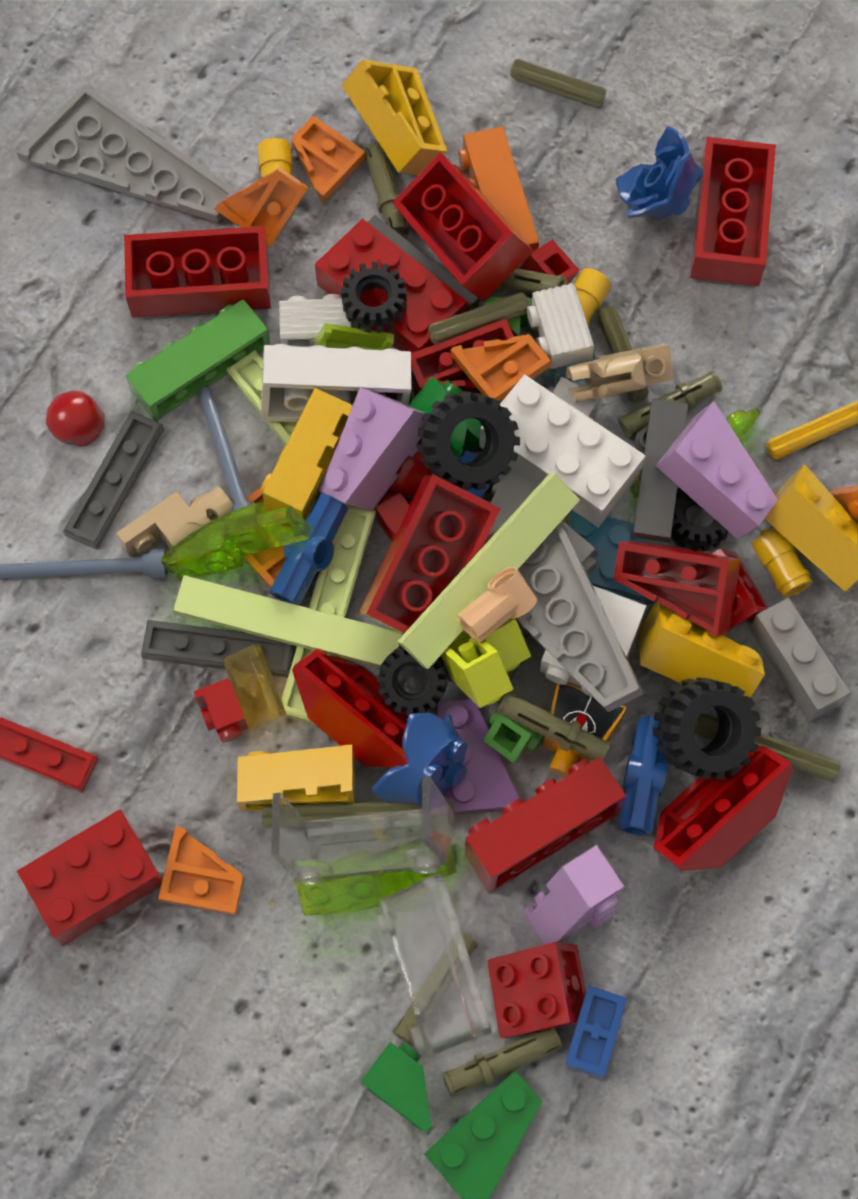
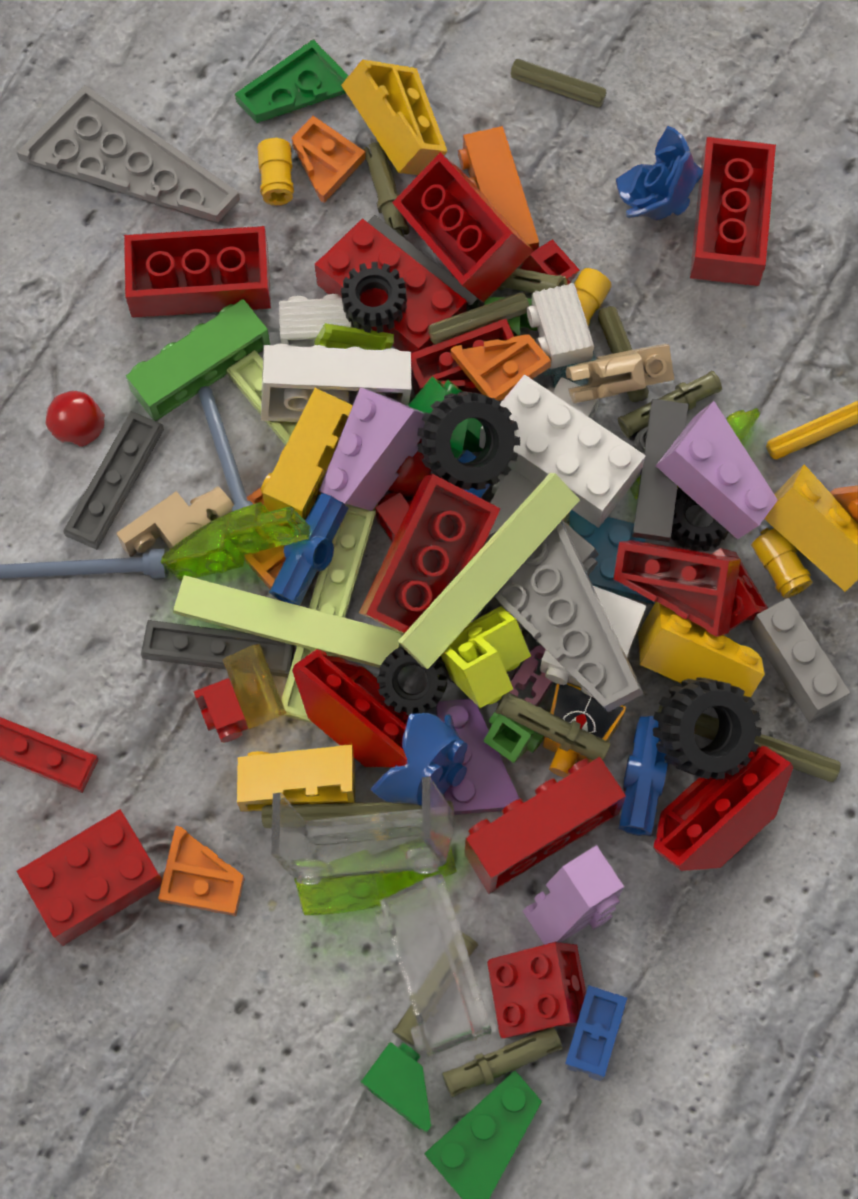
orange wing [214,167,309,247] -> none
light nougat piece [457,567,537,643] -> none
none -> green wing [235,39,349,123]
none -> bright pink beam [509,645,553,706]

